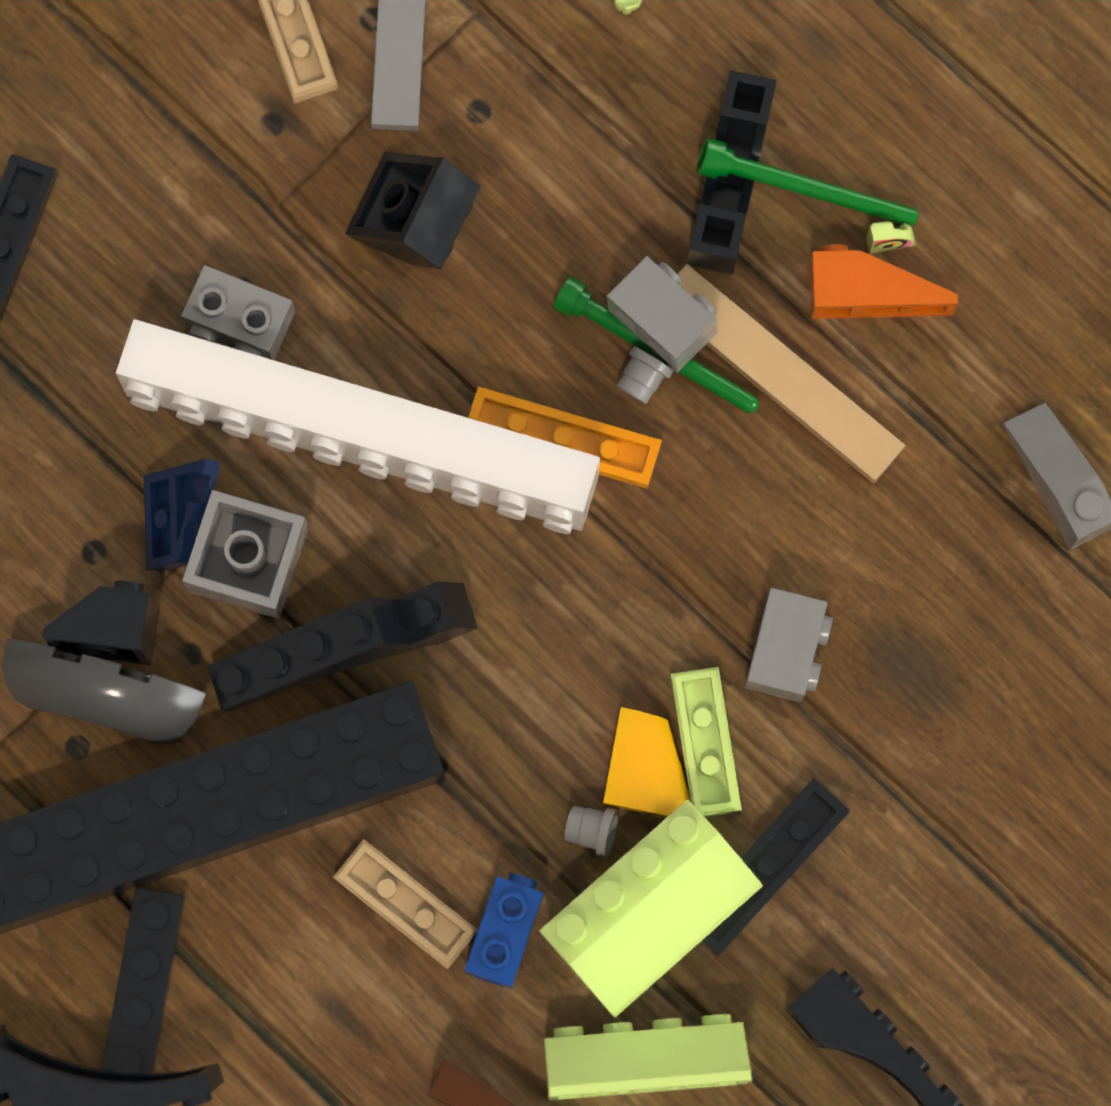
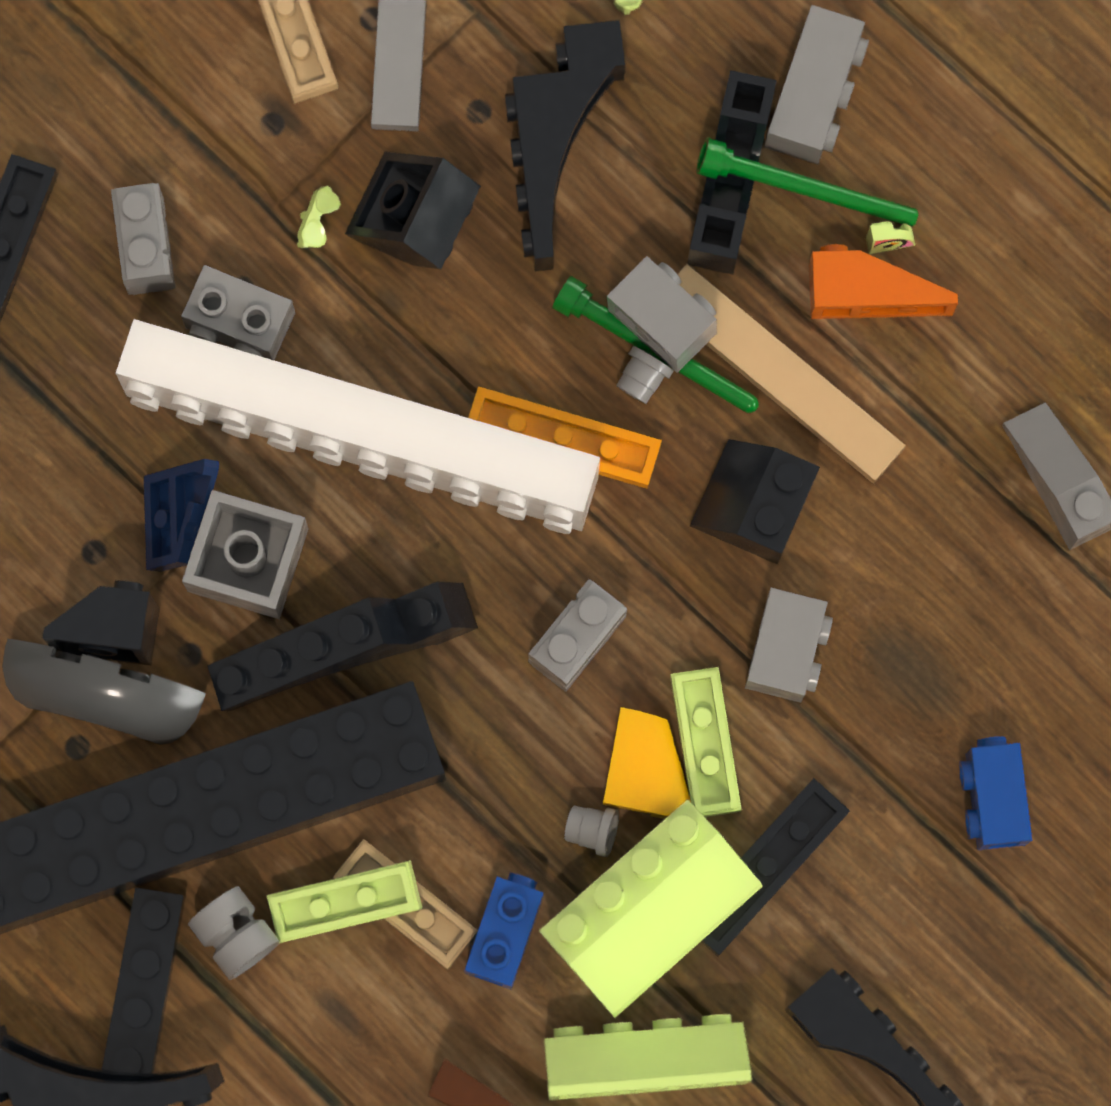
none -> light grey brick [111,183,175,295]
none -> light grey wheel [188,886,280,980]
none -> yellowish green tile [267,860,422,943]
none -> yellowish green piece [297,186,341,248]
none -> black arch [505,20,625,272]
none -> light grey brick [528,579,627,692]
none -> black slope [690,439,820,565]
none -> light grey brick [765,5,869,164]
none -> blue brick [959,736,1032,850]

